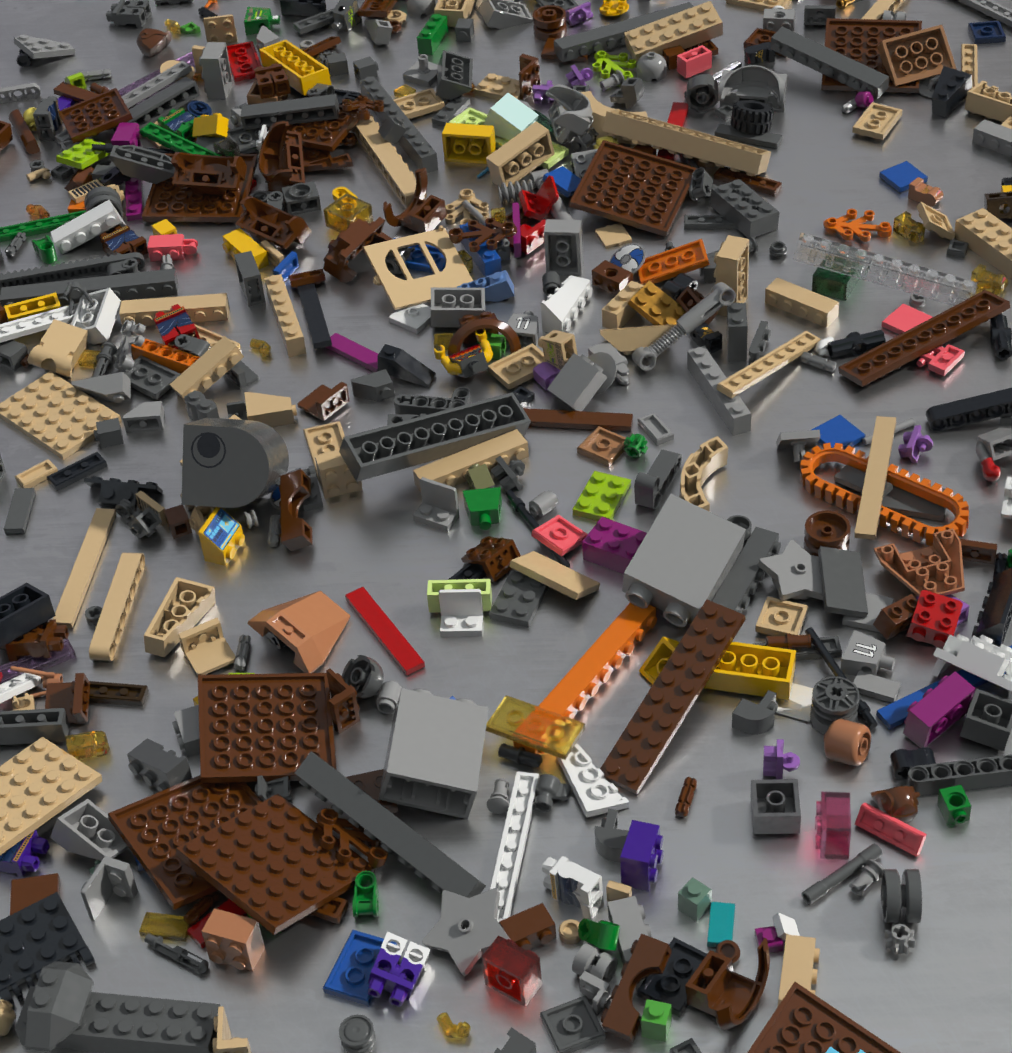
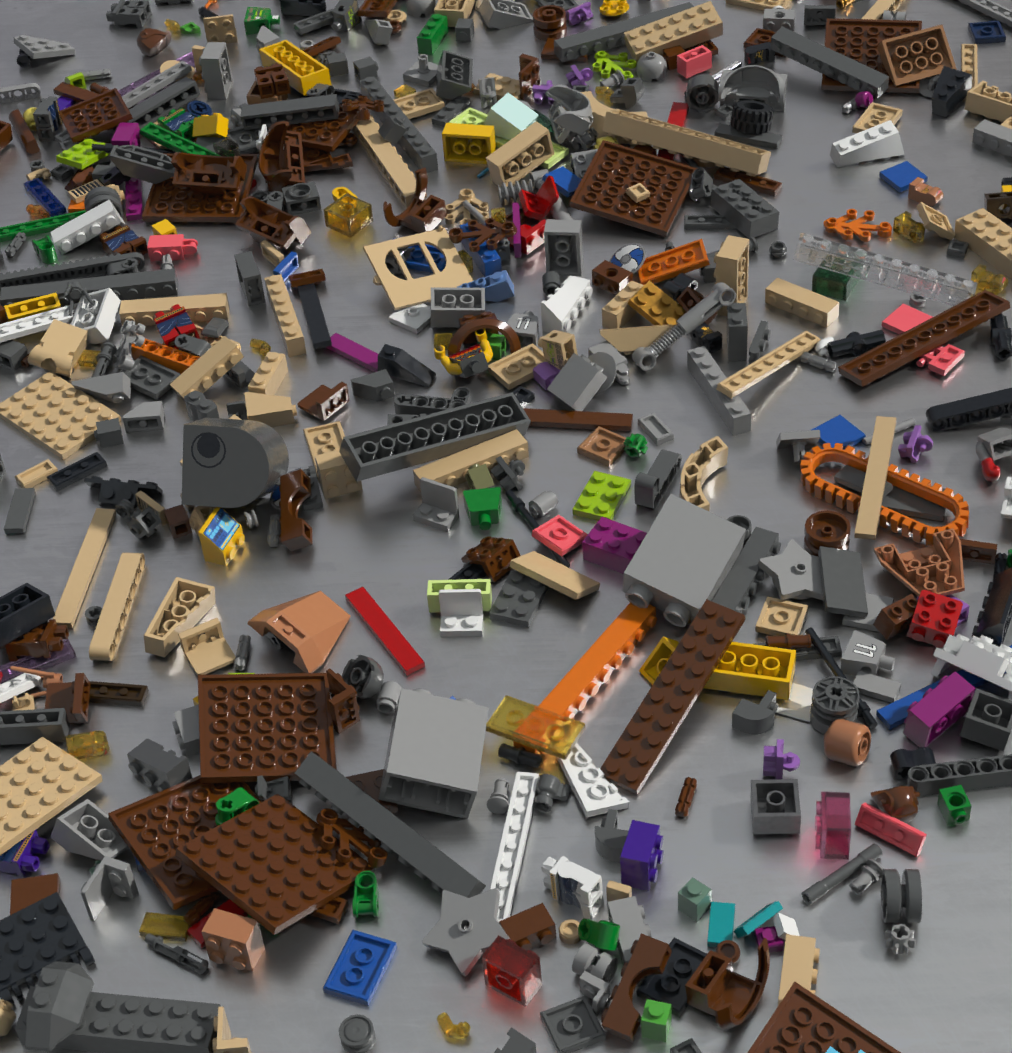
yellow brick [222,228,269,269] -> none
red tile [226,41,262,82] -> none
reddish brown piece [323,217,393,283] -> none
dark purple hips [367,932,431,1007] -> none
tan piece [595,223,632,249] -> none
none -> clear blue tile [24,178,67,217]
none -> dark grey tile [201,317,229,338]
none -> green piece [215,787,259,825]
none -> tan brick [248,352,288,395]
none -> light grey hips [478,77,497,108]
none -> clear yellow arm [595,87,614,100]
none -> tan tile [626,183,650,203]
none -> teal tile [733,901,783,939]
none -> white wedge [829,120,905,168]

